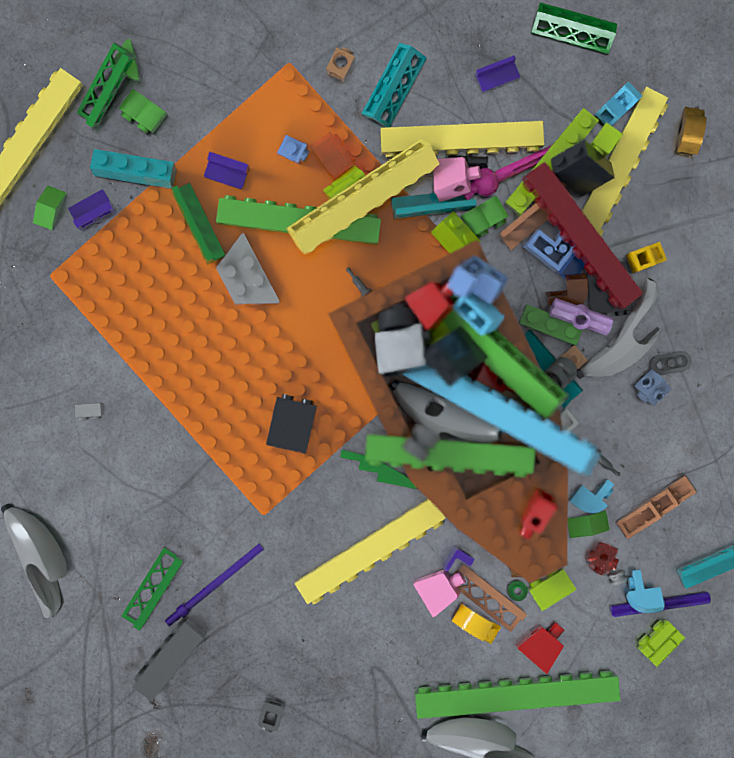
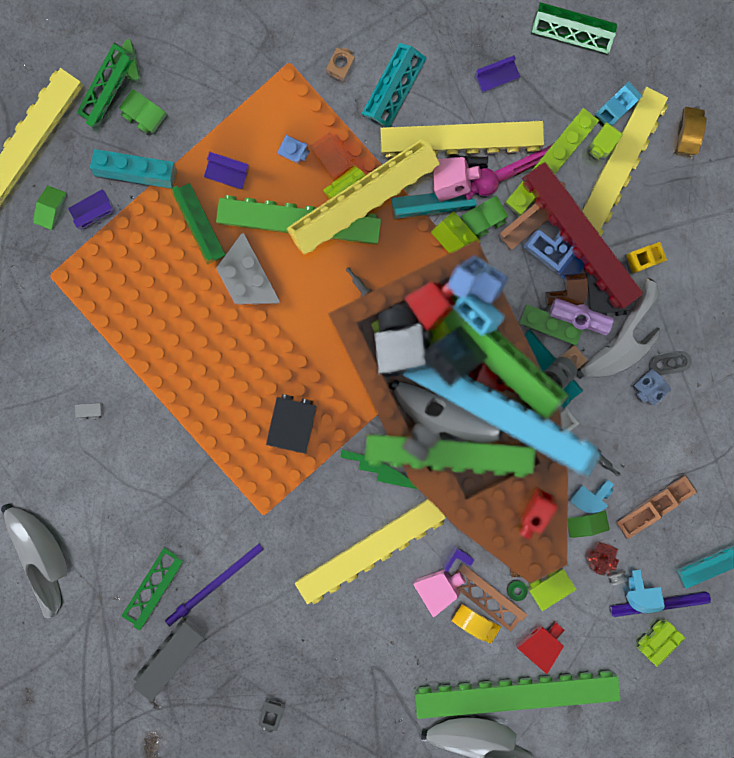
black brick [551,139,615,197] -> none

